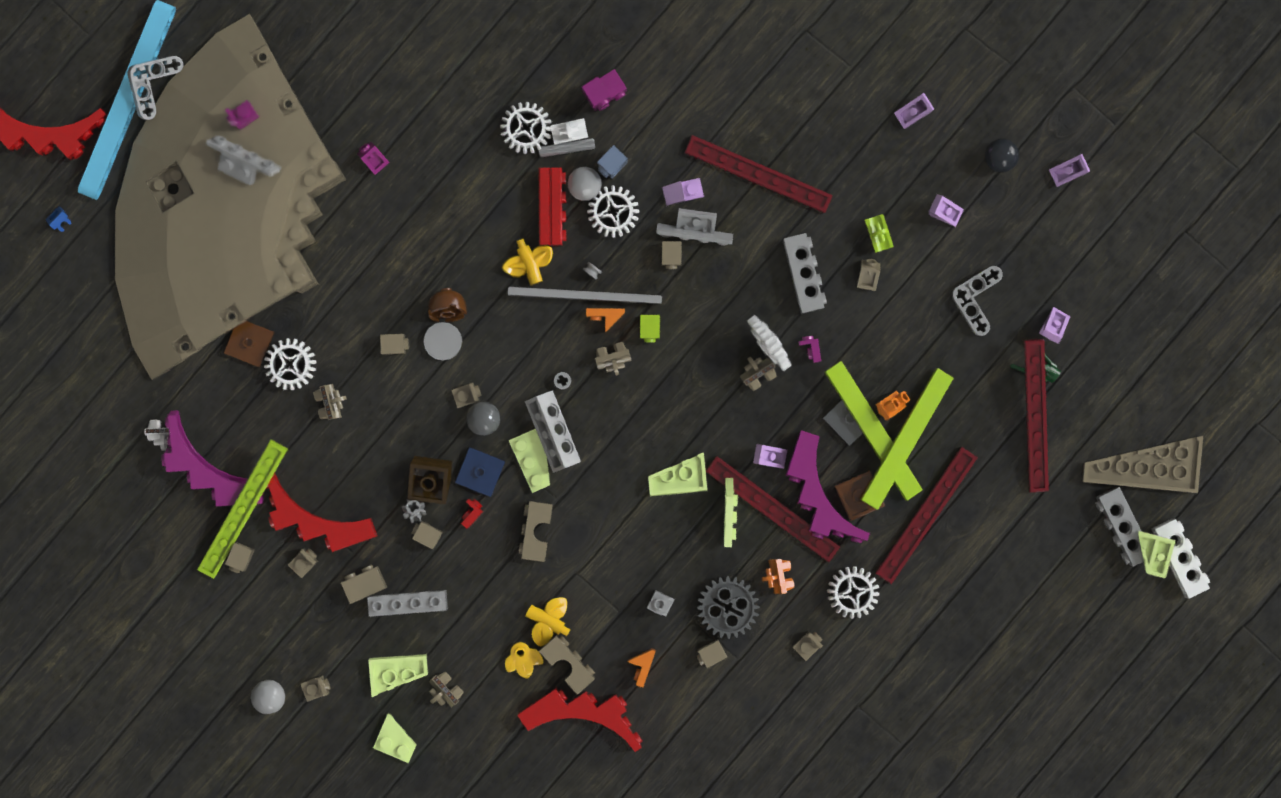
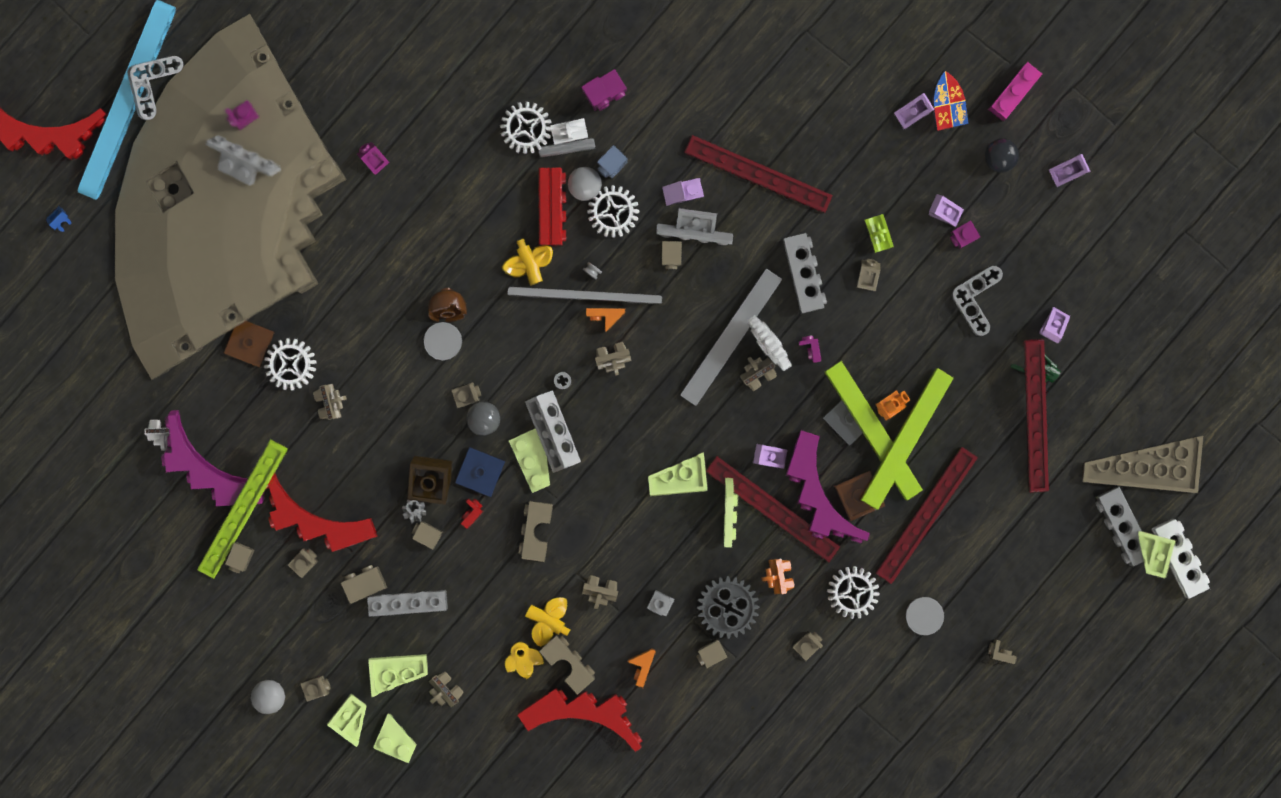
dark tan brick [380,334,409,355] -> none
lime brick [640,315,660,342] -> none
none -> yellowish green wing [327,694,366,747]
none -> dark tan hips [582,575,618,609]
none -> light grey tile [680,269,782,406]
none -> light grey tile [906,597,944,635]
none -> shield [932,70,969,131]
none -> magenta bracket [950,221,980,249]
none -> dark pink arch [988,62,1042,121]
none -> dark tan bracket [988,639,1017,664]

